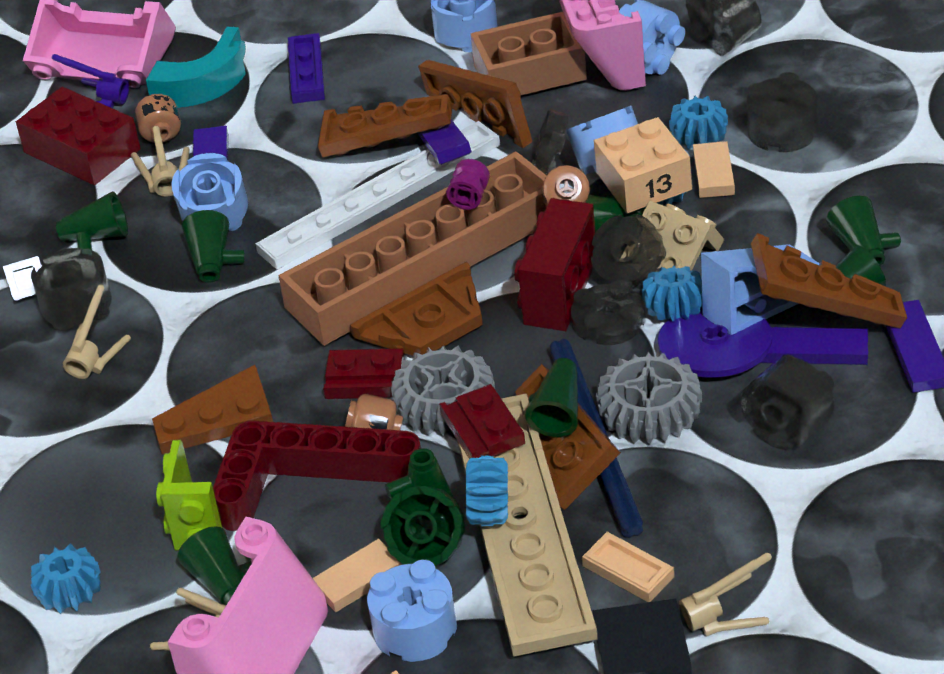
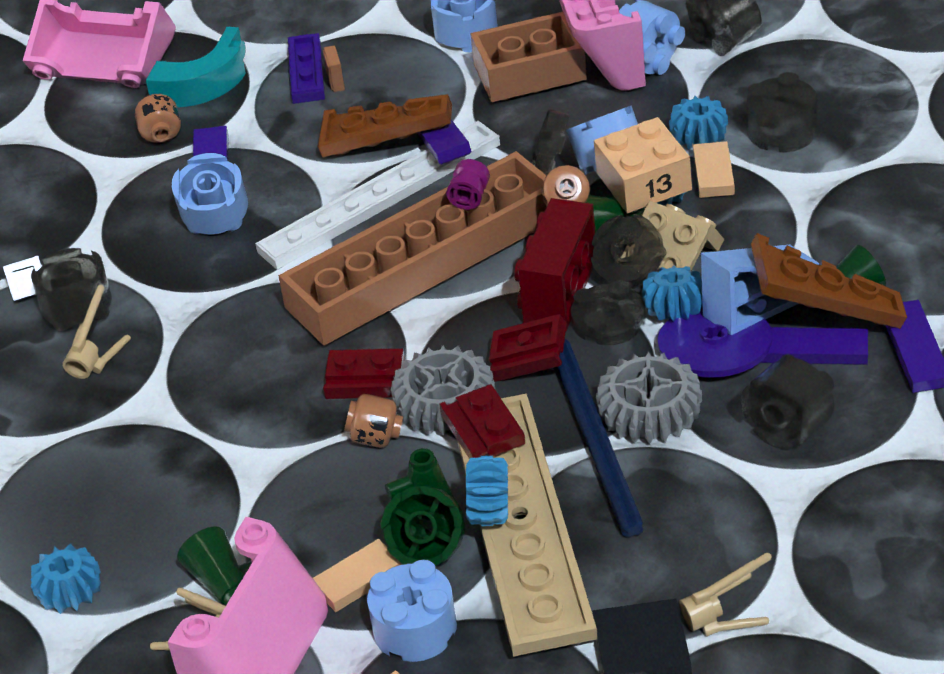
dark red brick [15,86,141,185] -> none
dark purple plant [52,54,129,108] -> none
dark green piece [56,191,128,257] -> none
tan plant [131,126,190,197] -> none
dark orange wing [152,365,273,455] -> none
lime bracket [156,440,222,550] -> none
dark green piece [182,210,244,283] -> none
dark red beam [213,421,421,531] -> none
dark orange wing [350,262,483,356] -> none
dark orange wing [418,60,533,148] -> none
dark orange wing [515,364,621,510] -> none
dark green piece [525,358,578,437] -> none
light nougat tile [582,532,674,602] -> none
dark green piece [826,195,901,266] -> none
none -> nougat tile [323,45,345,92]
none -> dark red plate [489,314,567,382]

